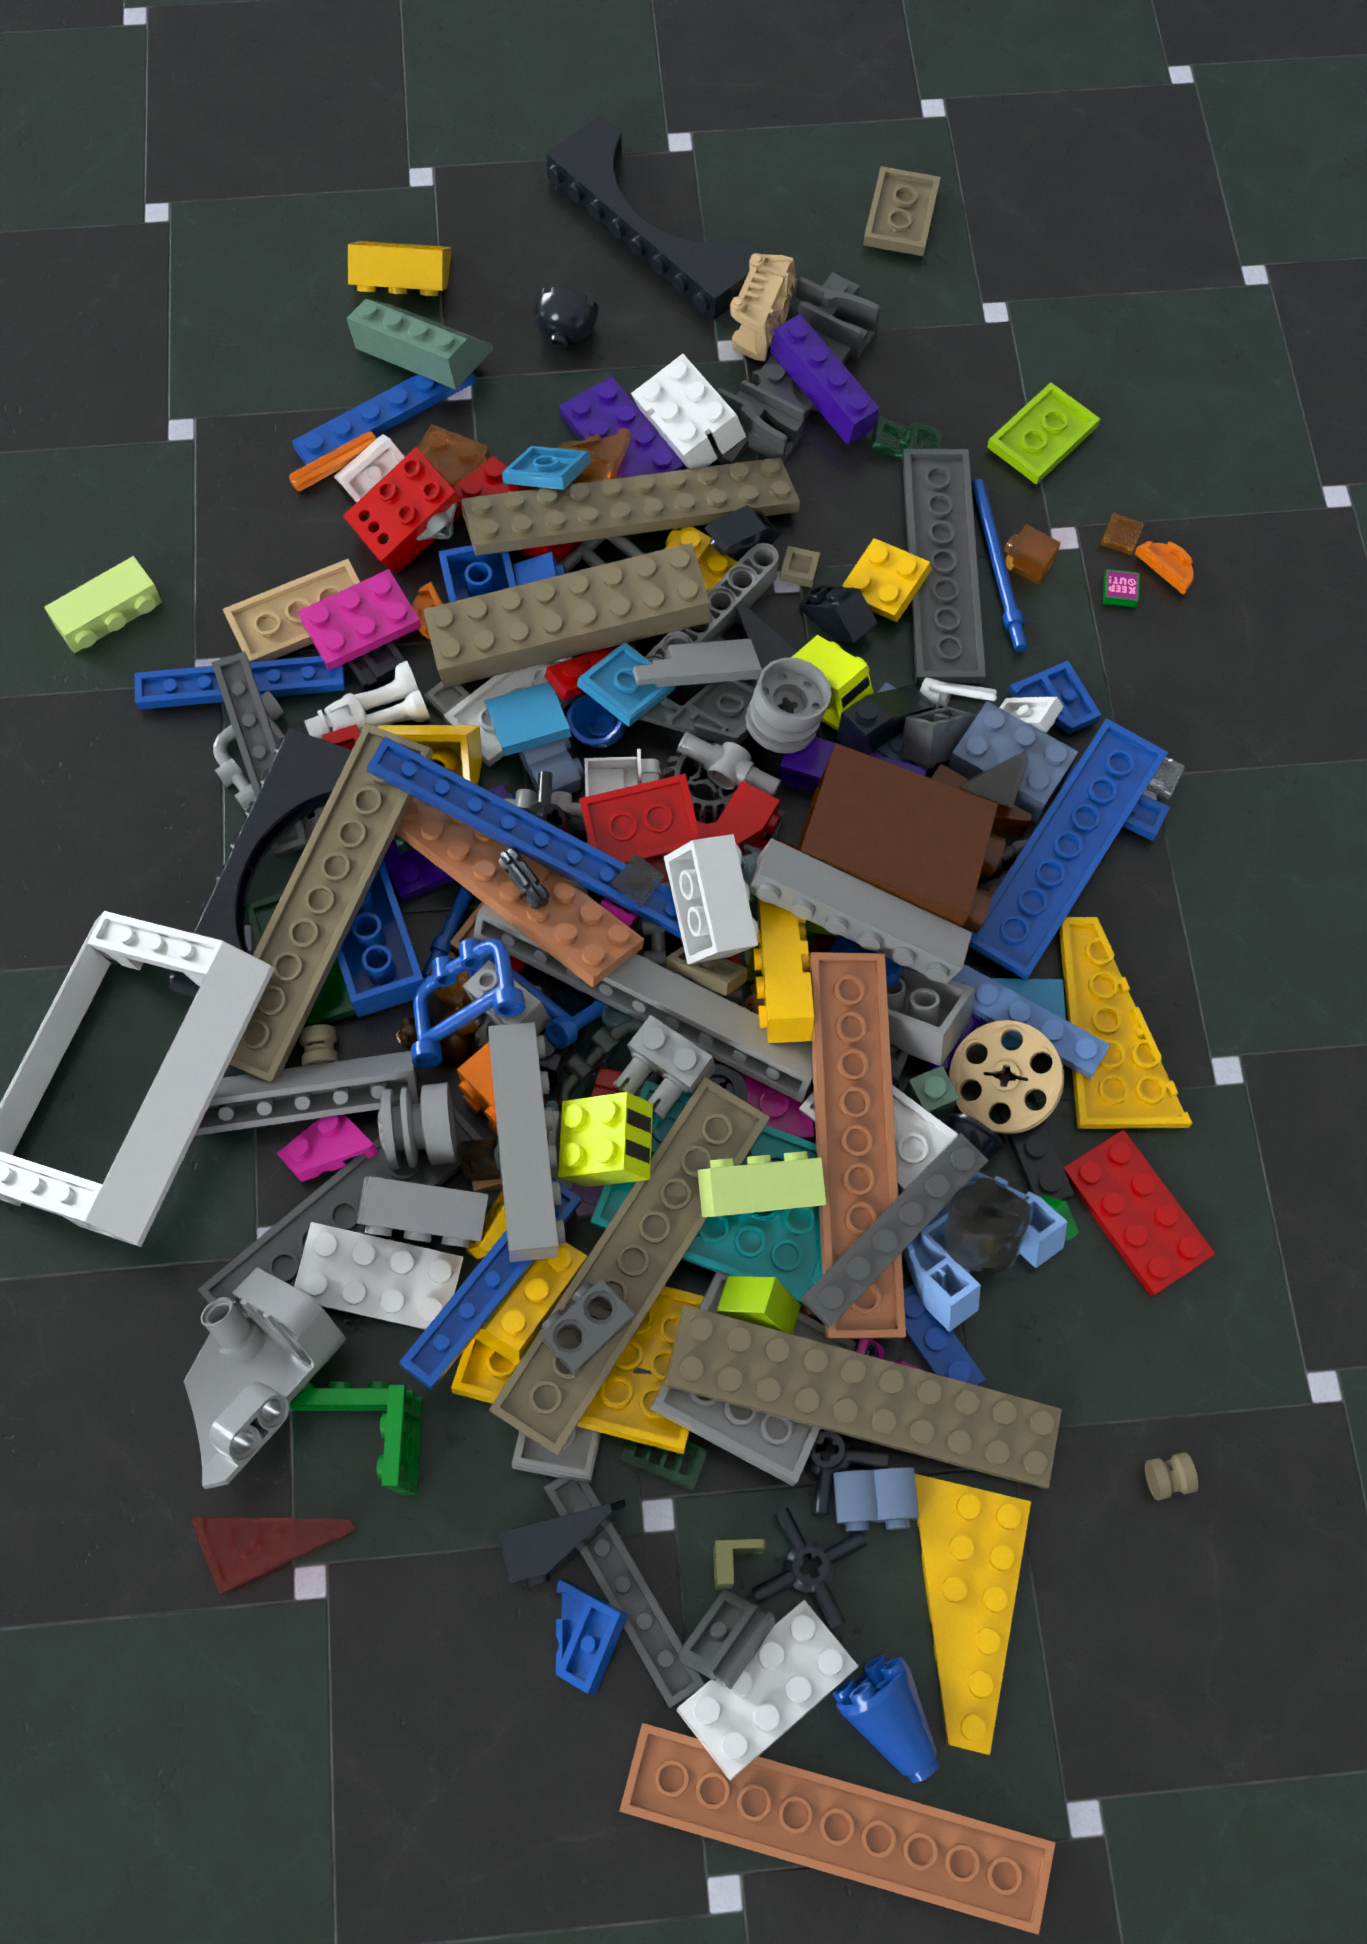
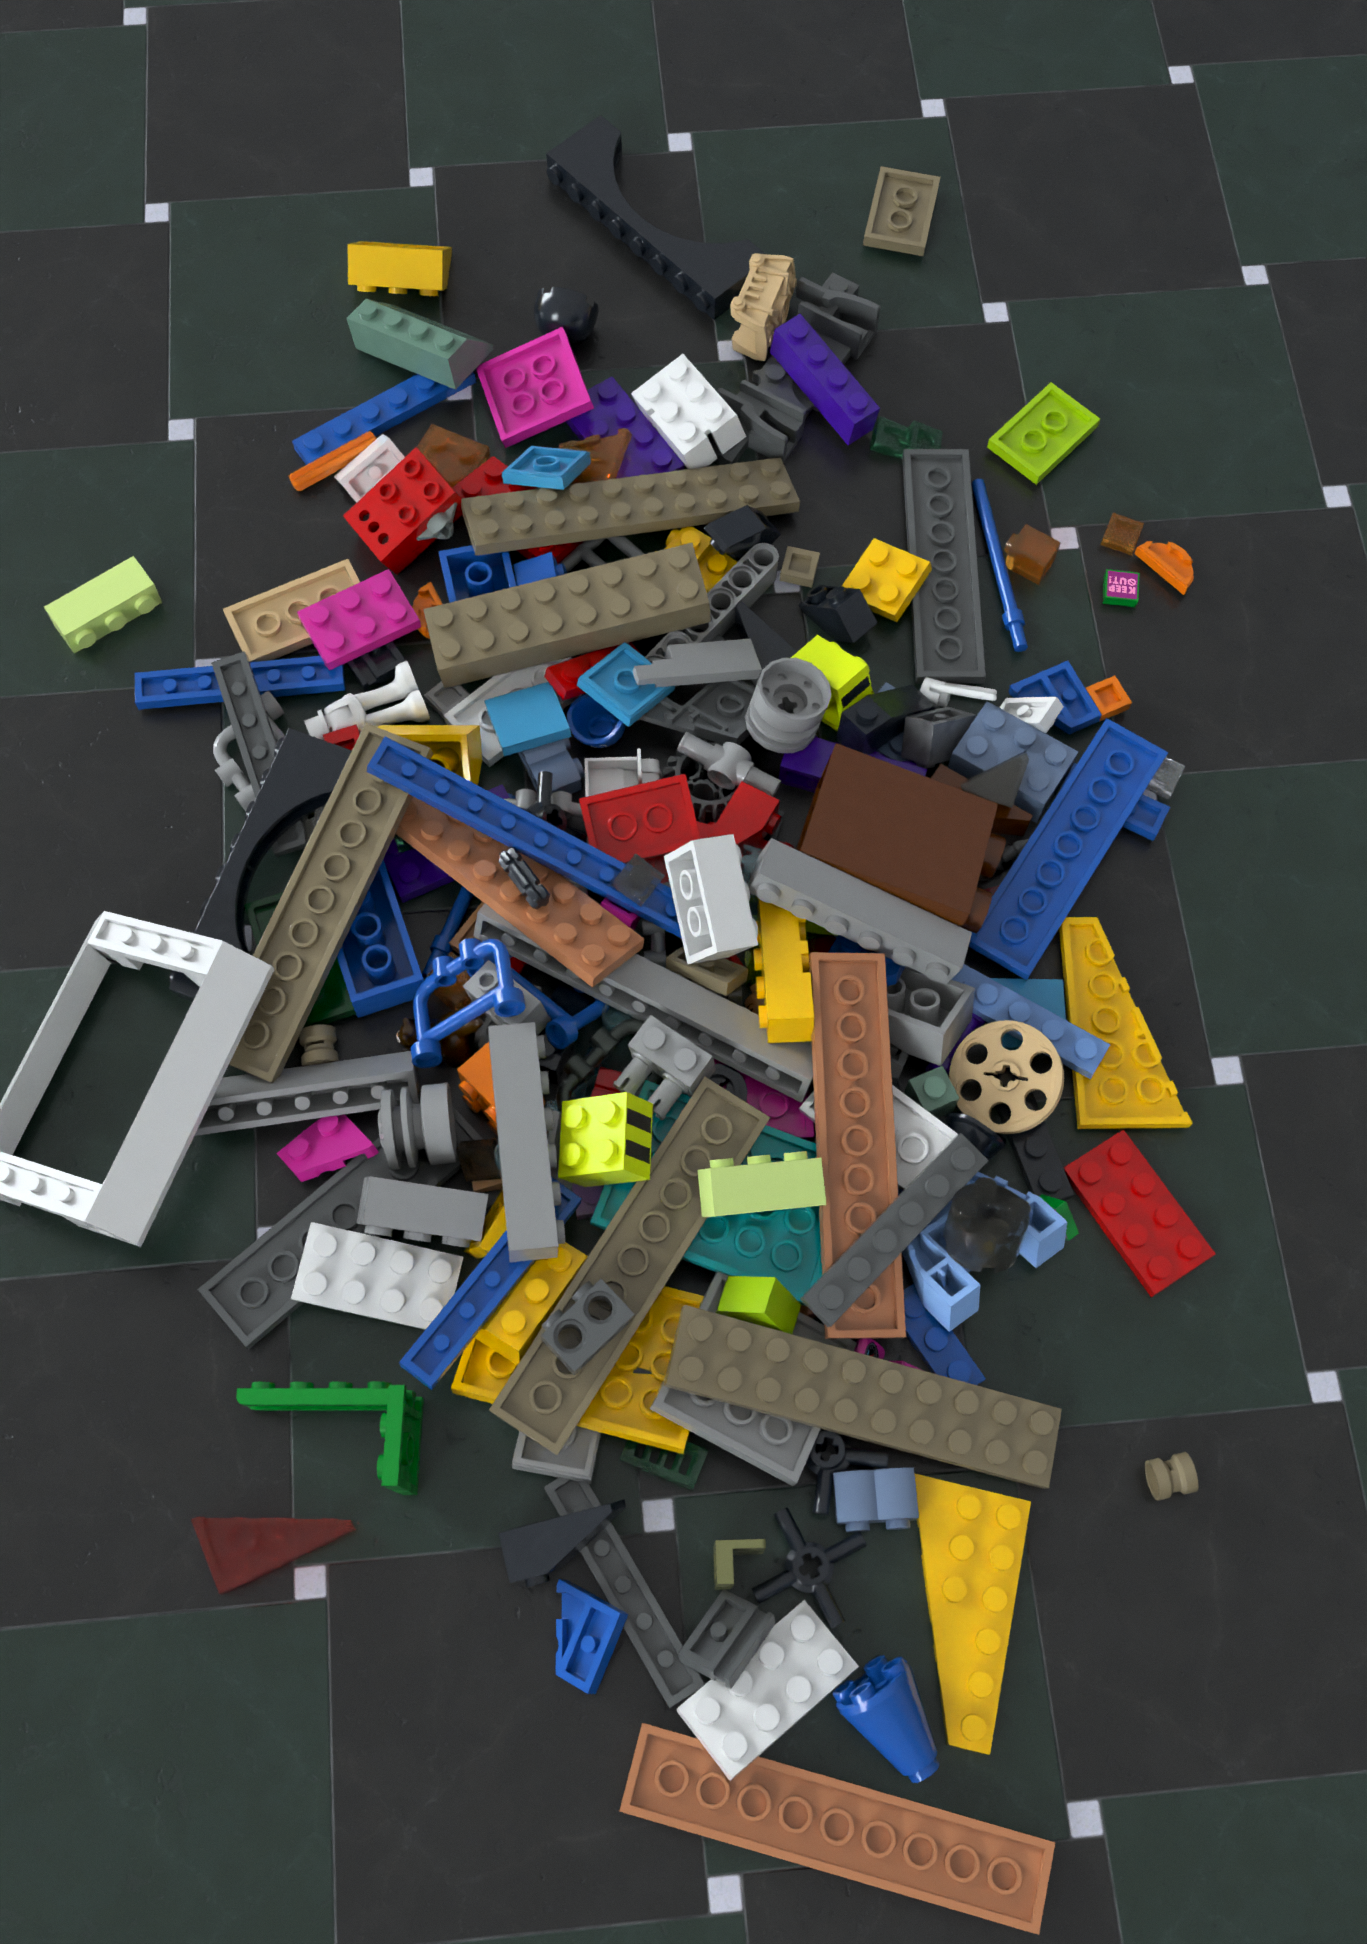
light grey panel [184,1267,346,1489] -> none
none -> dark pink plate [476,327,594,448]
none -> orange plate [1086,675,1132,722]

